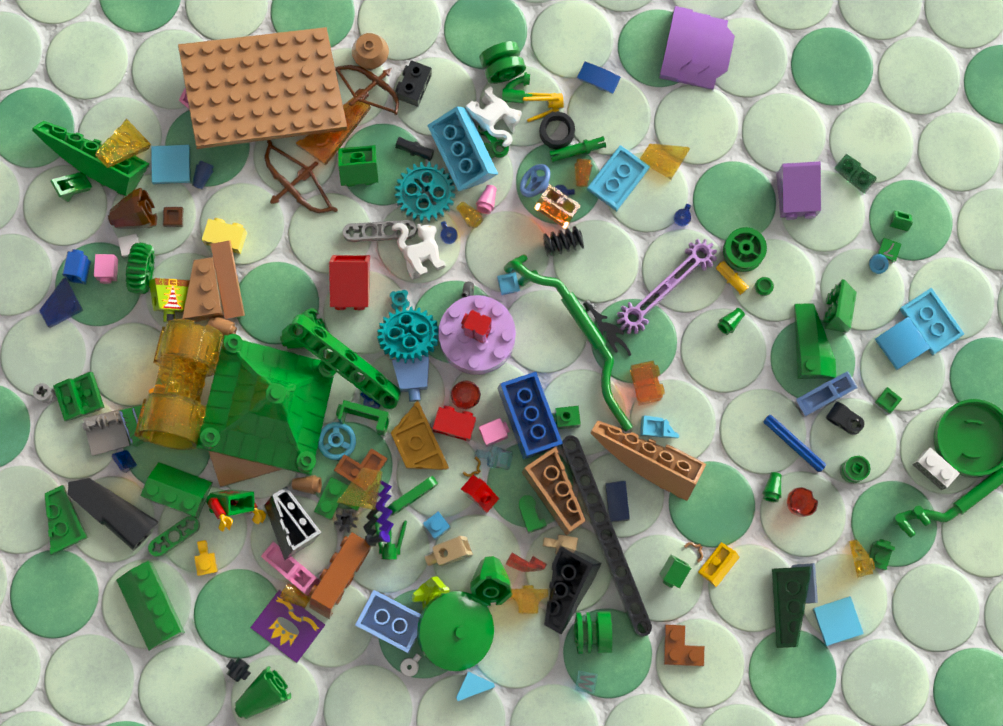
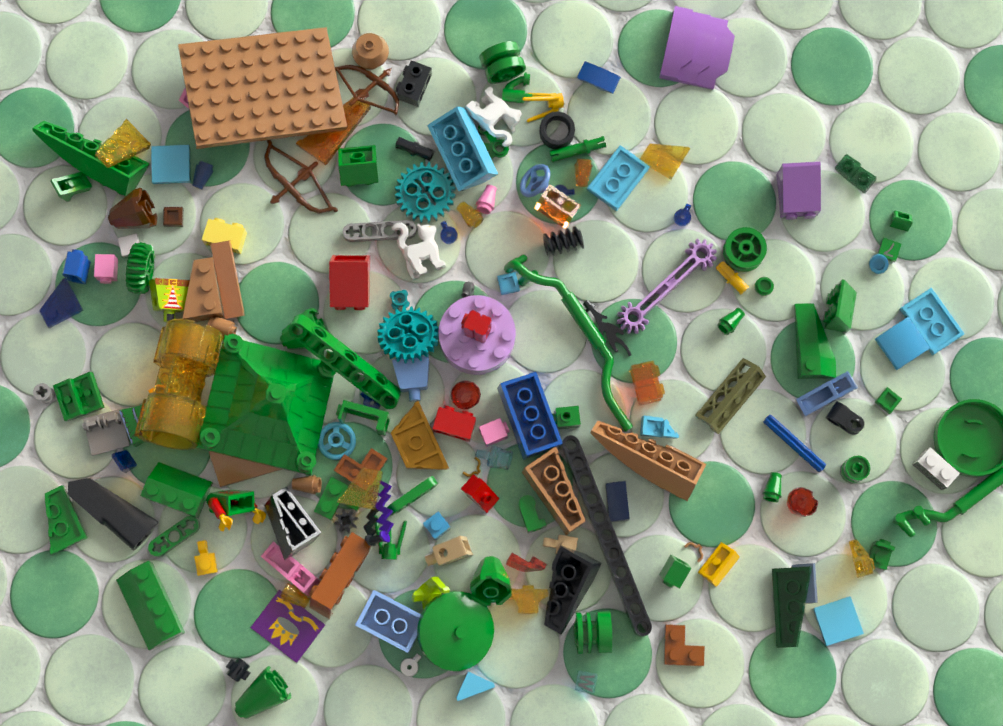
none -> olive fence [695,358,766,434]

